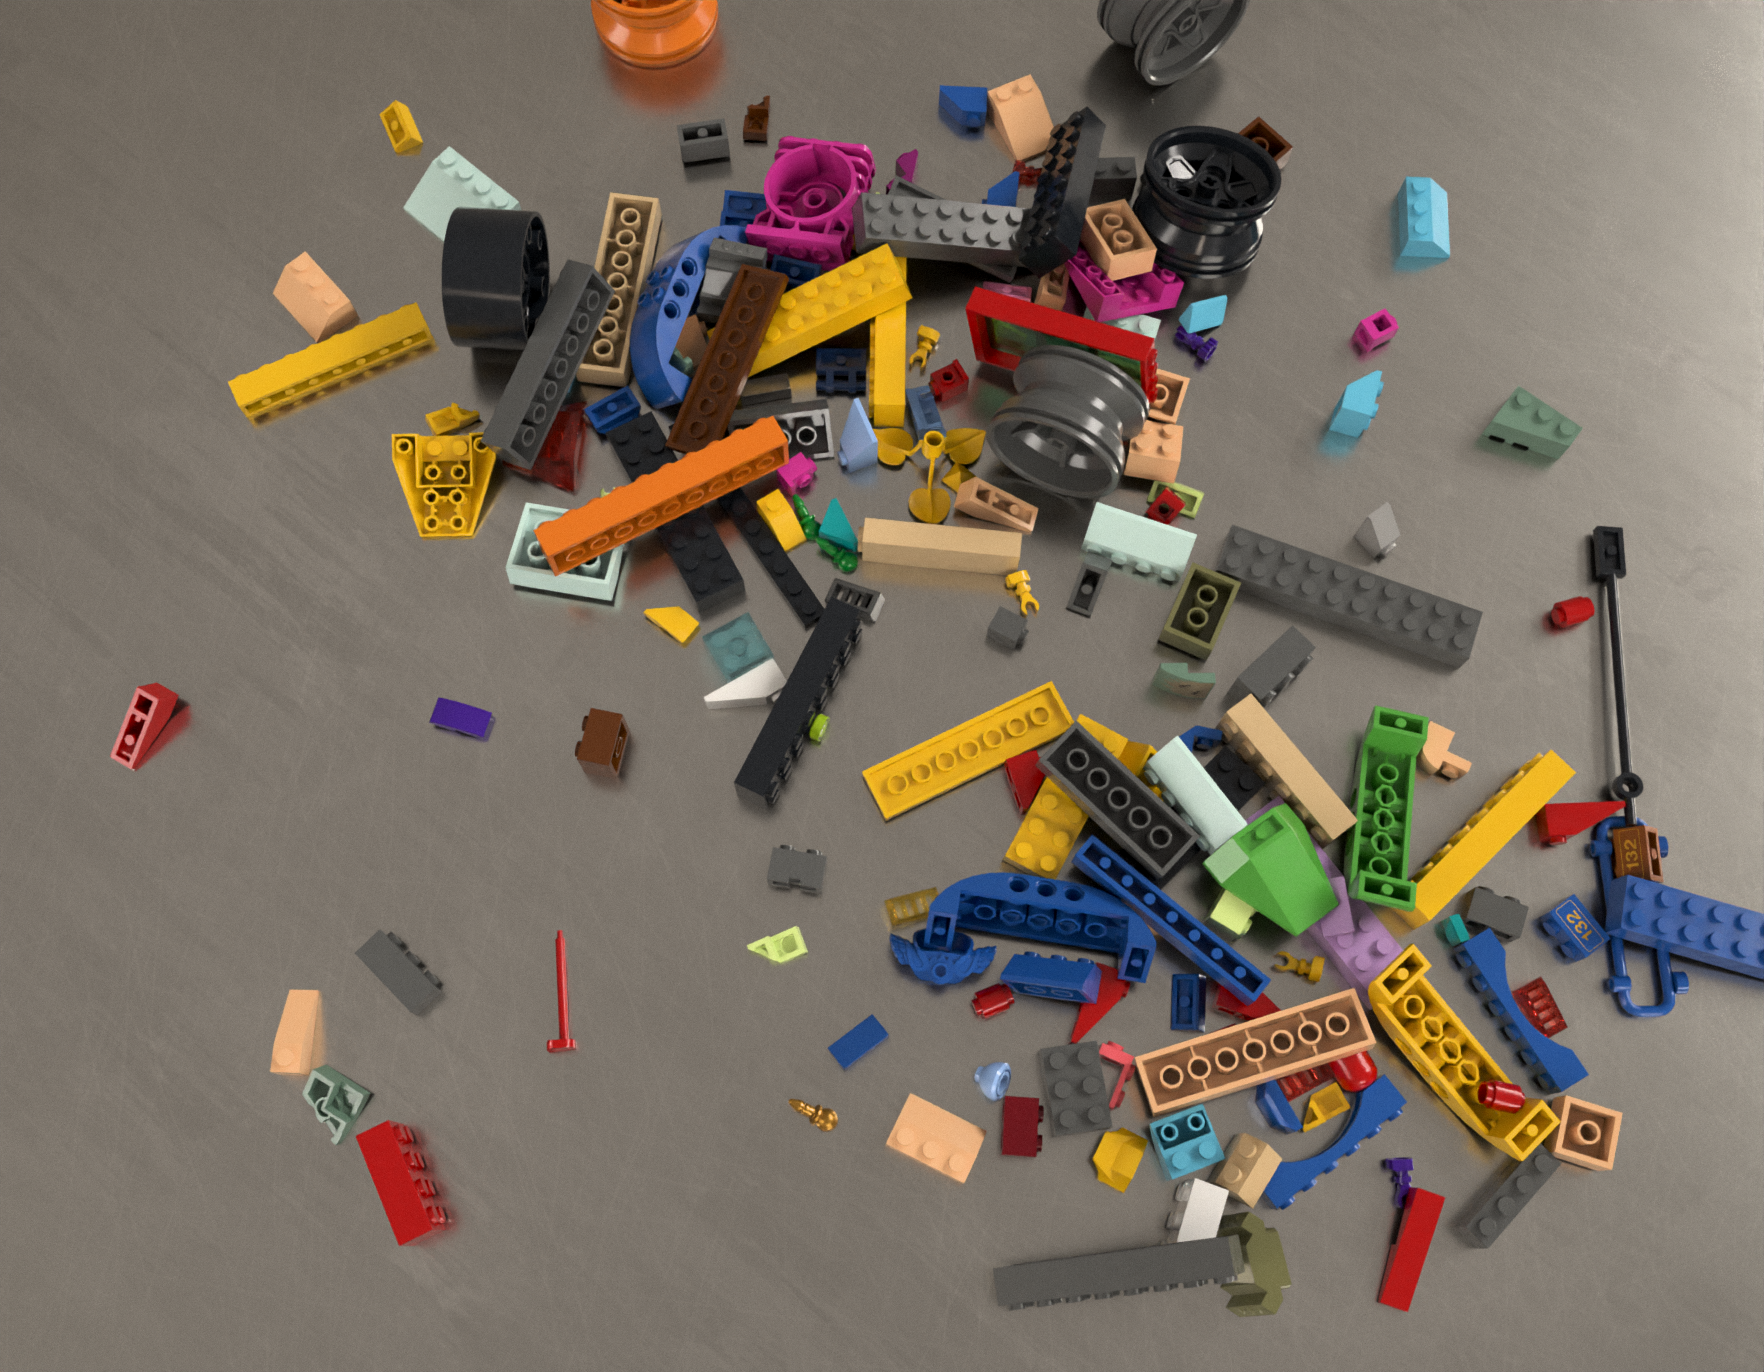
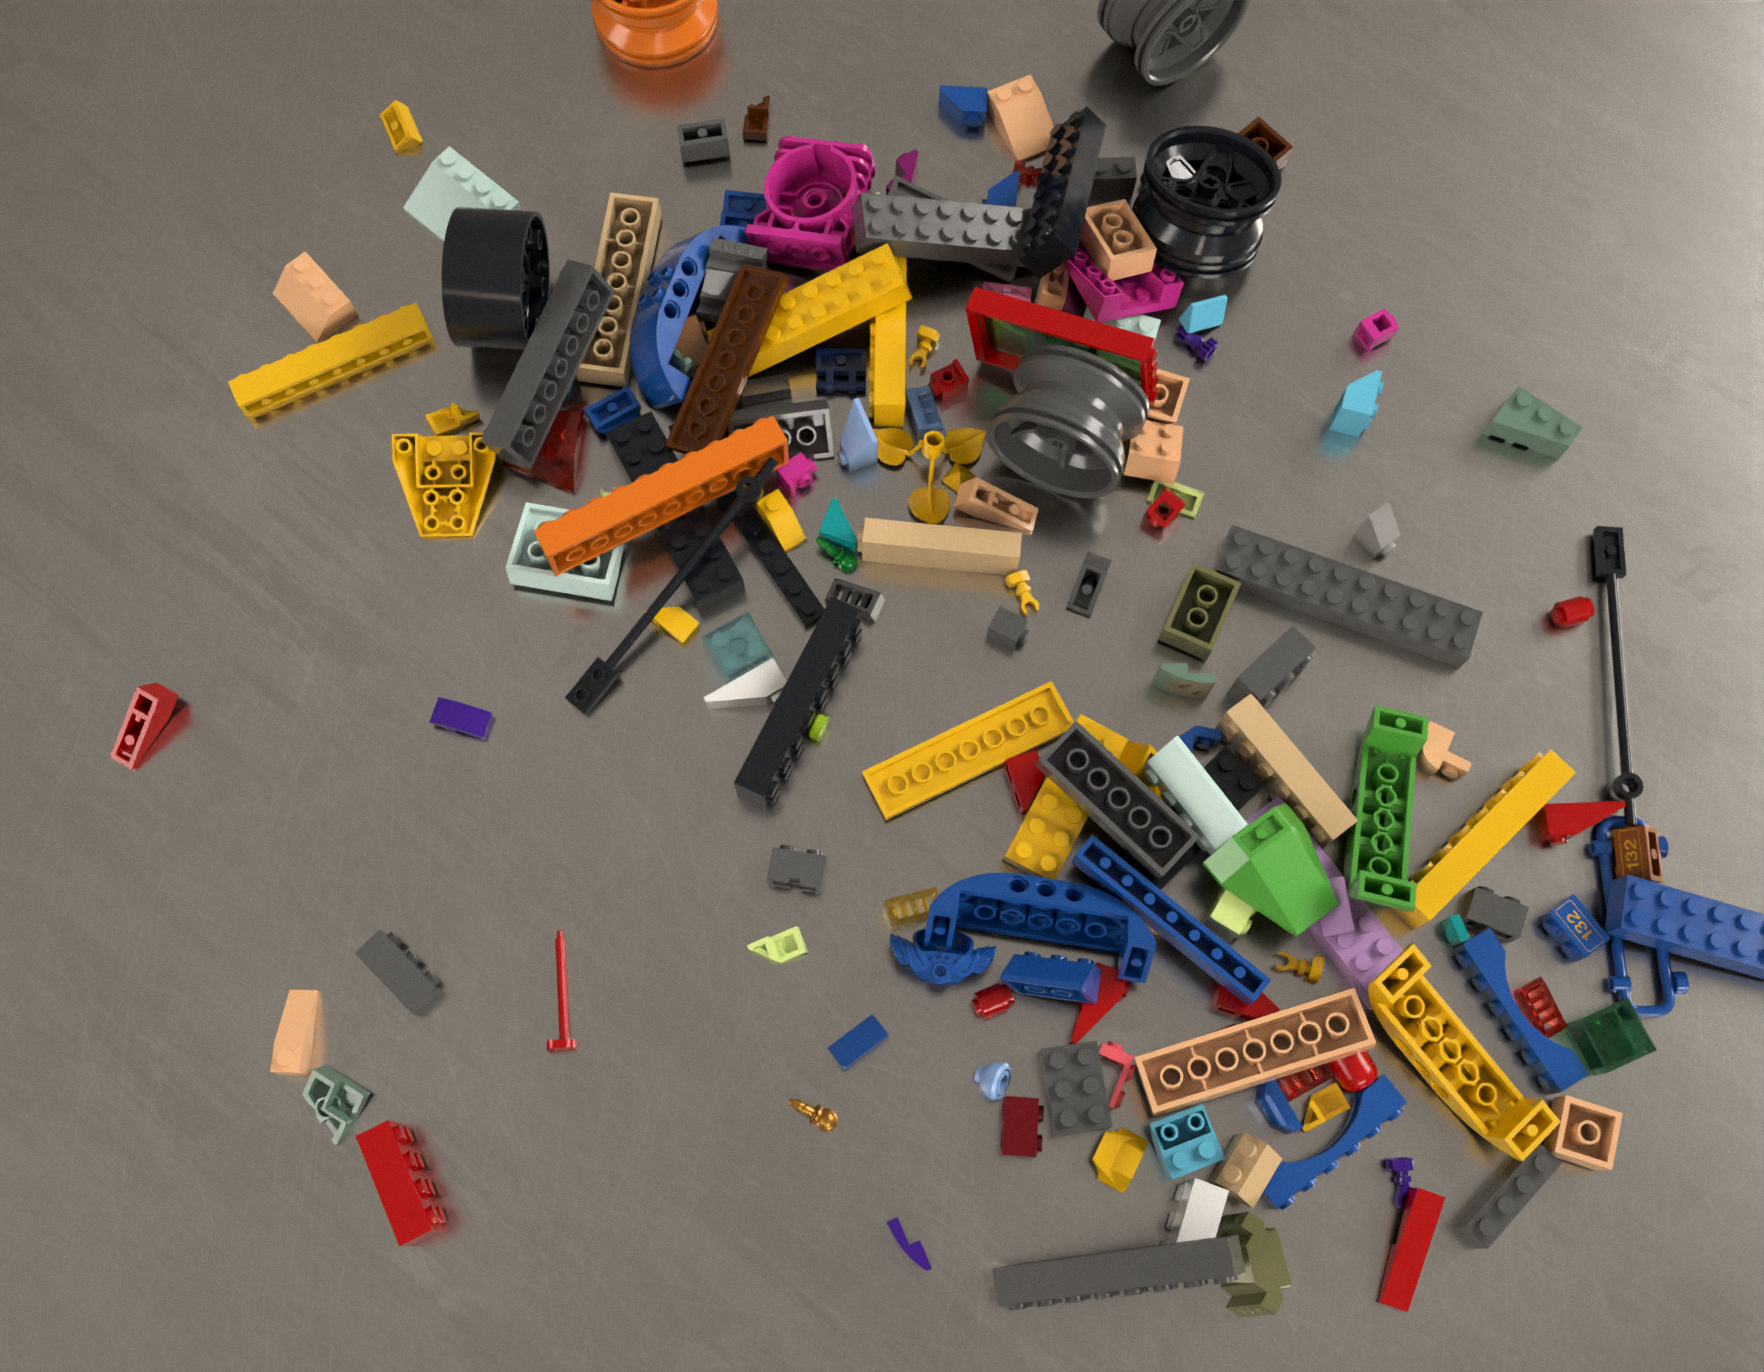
reddish brown brick [575,708,629,779] -> none
blue slope [770,254,822,287] -> none
green bar [793,494,821,540] -> none
light nougat slope [885,1093,987,1184] -> none
light aqua slope [1081,502,1197,581] -> none
blue slope [1171,974,1206,1032] -> none
medium azure slope [1398,176,1450,258] -> none
red brick [1478,1080,1525,1114] -> none
none -> black bar [565,456,778,715]
none -> dark purple slope [887,1217,932,1271]
none -> clear green piece [1566,998,1656,1076]

